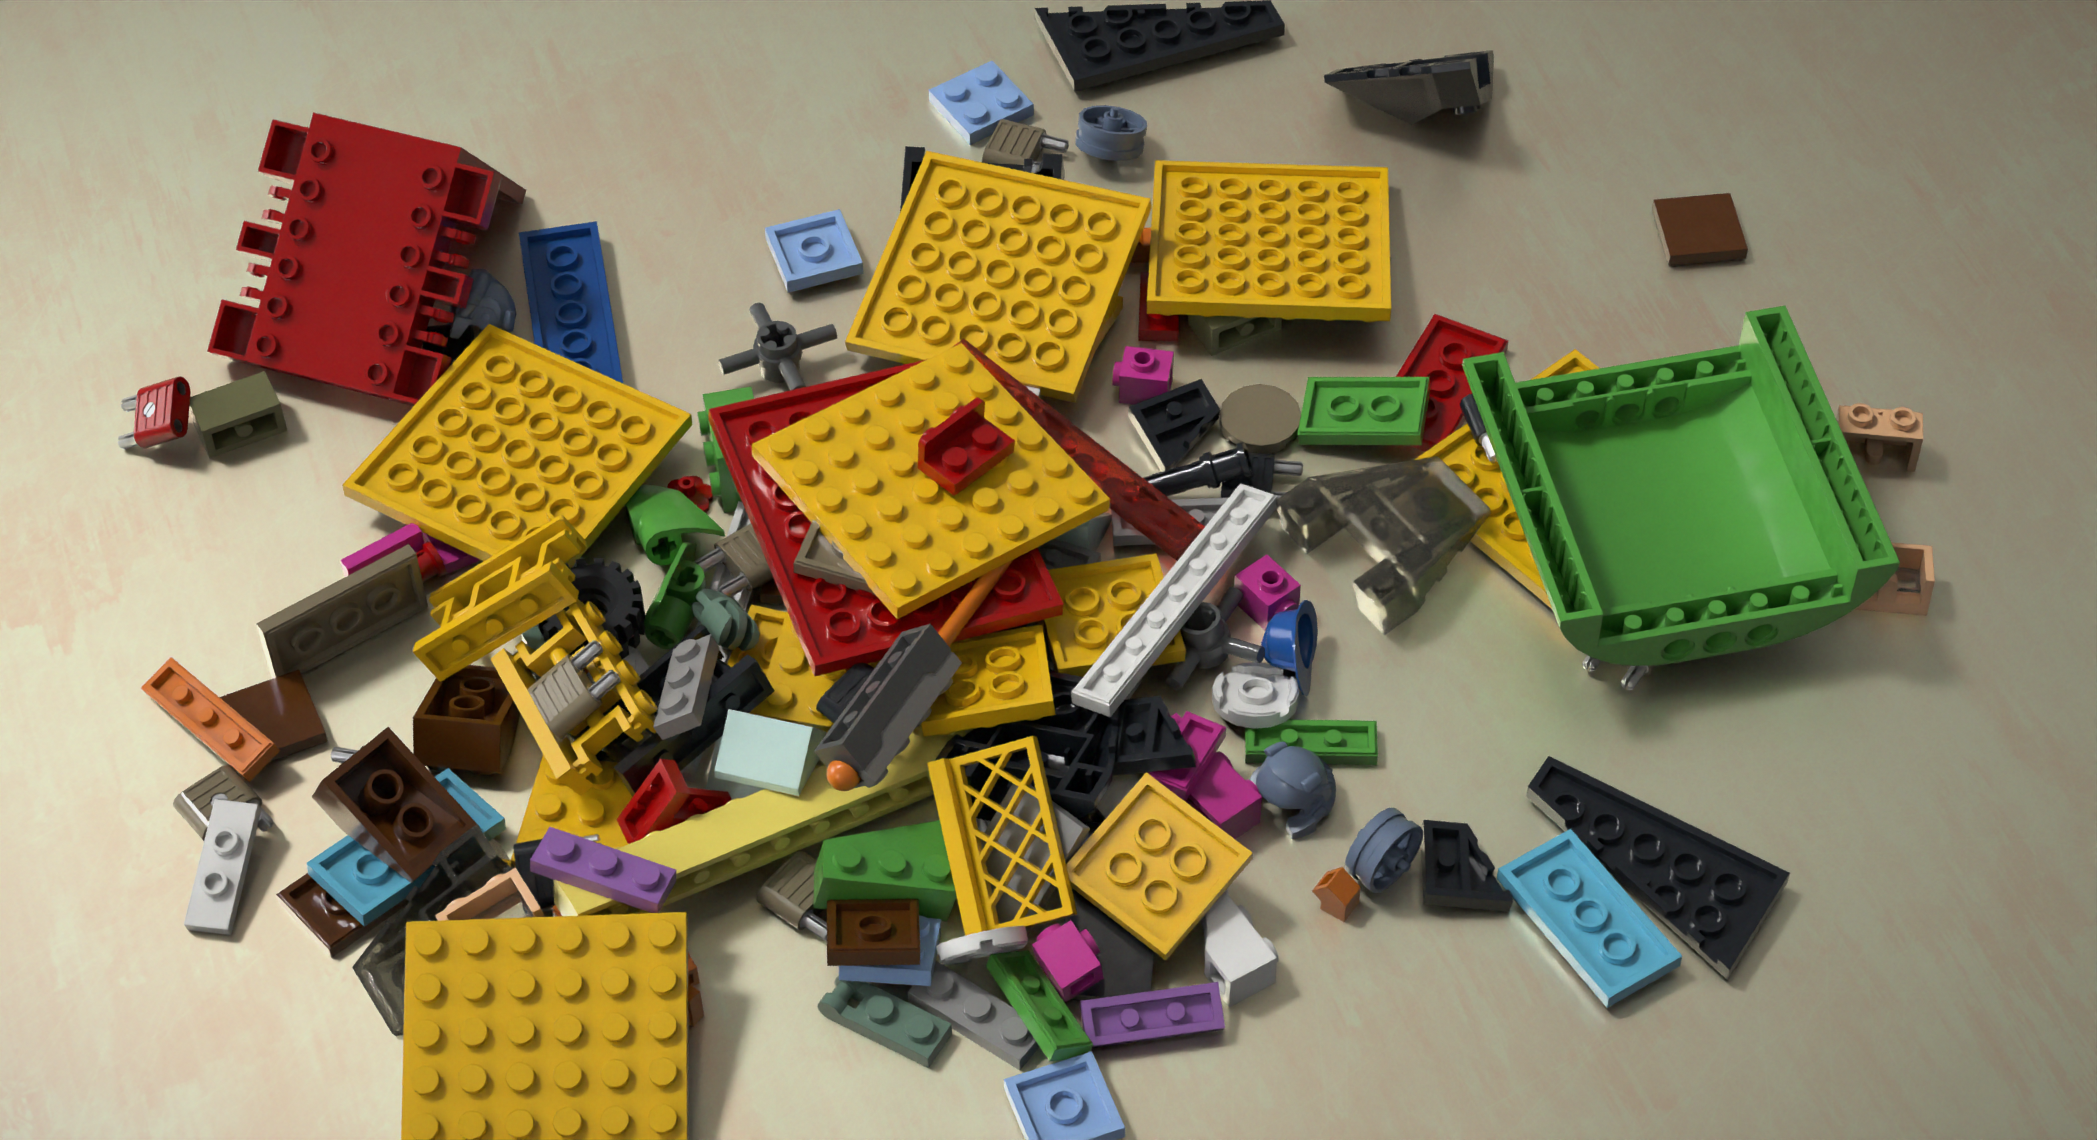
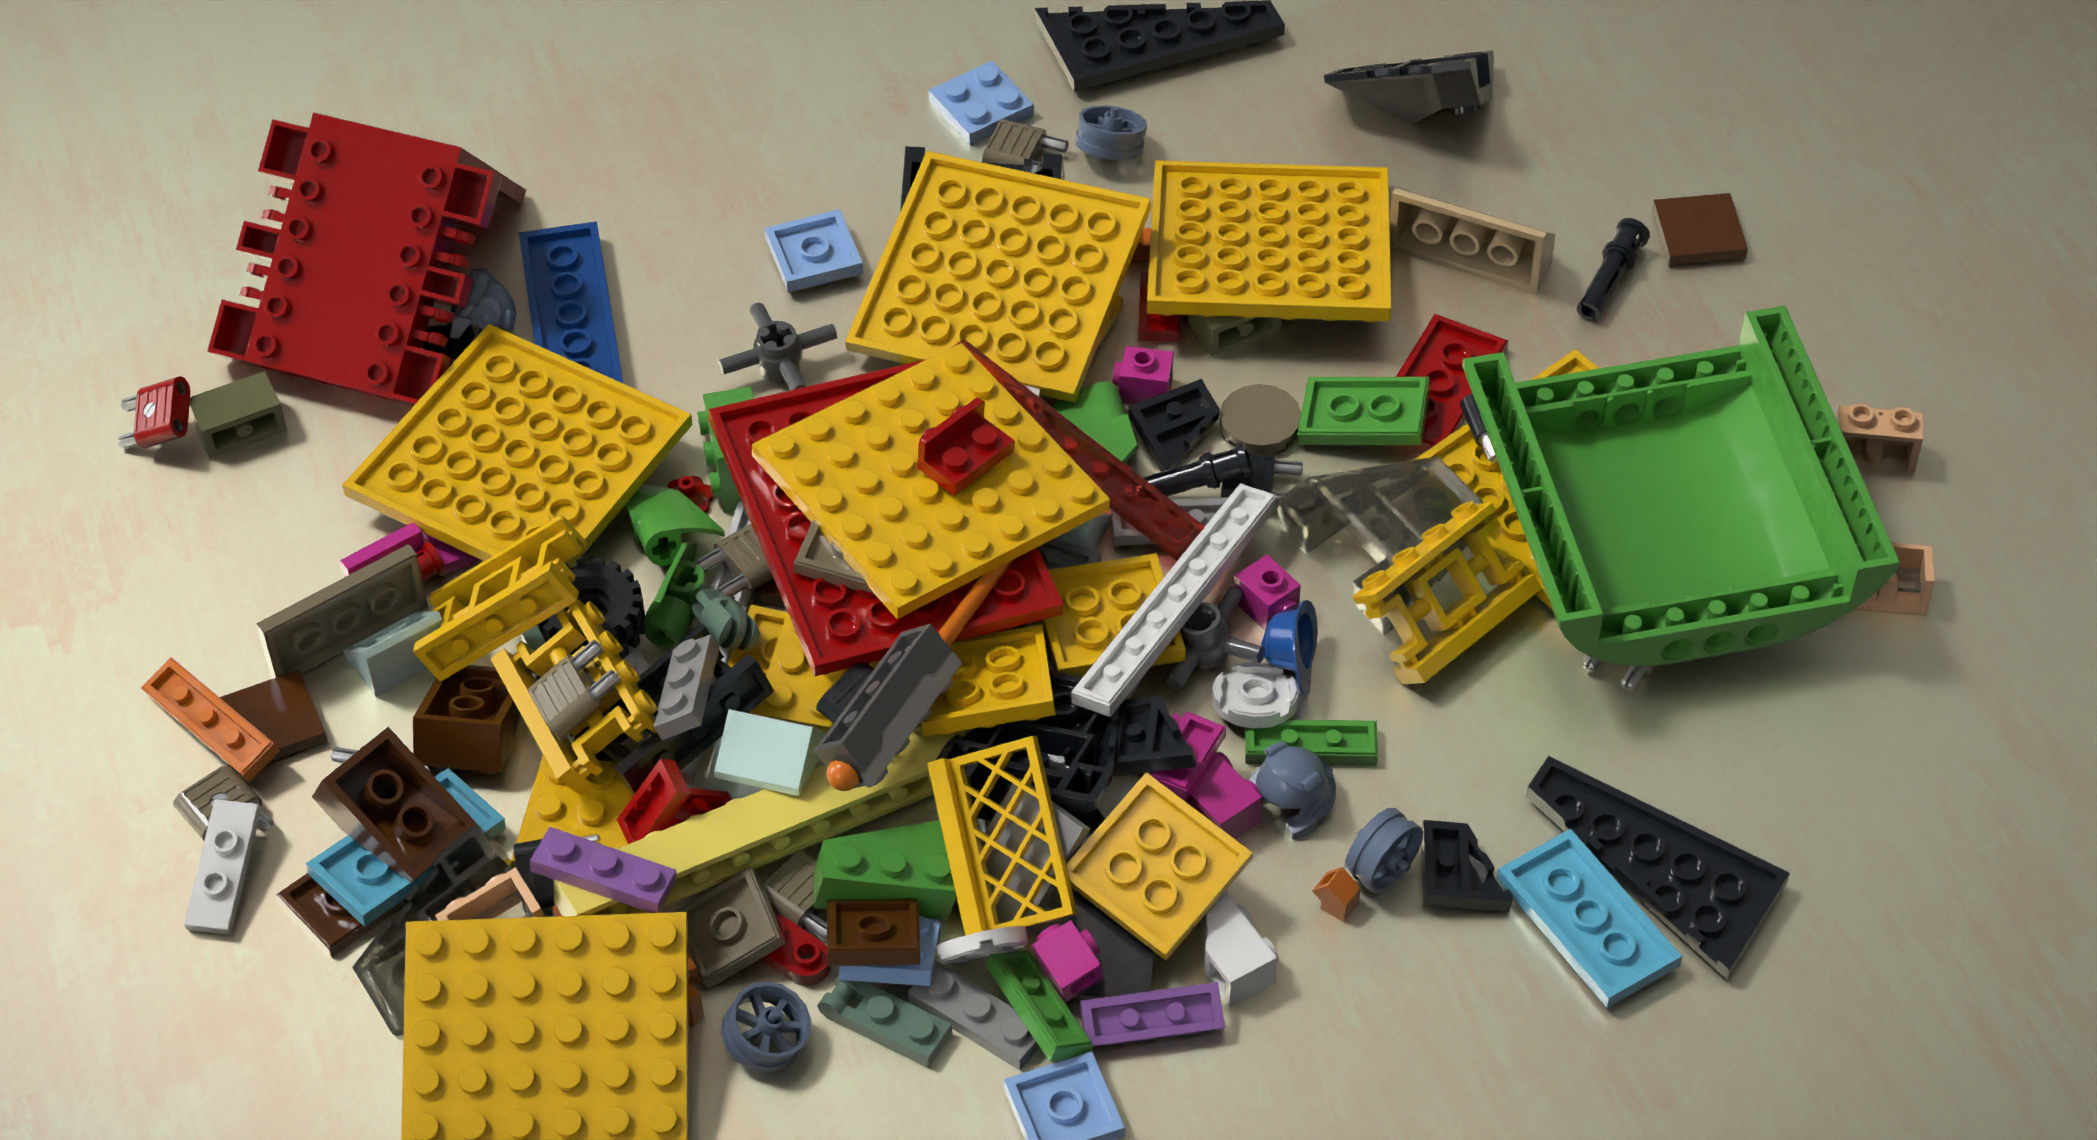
none -> light aqua slope [342,611,443,697]
none -> dark tan tile [674,866,786,989]
none -> sand blue wheel [721,981,811,1073]
none -> red plate [760,914,831,986]
none -> bright green panel [1046,381,1139,466]
none -> yellow fence [1352,501,1542,684]
none -> tan slope [1389,188,1556,293]
none -> black pin [1576,218,1650,322]

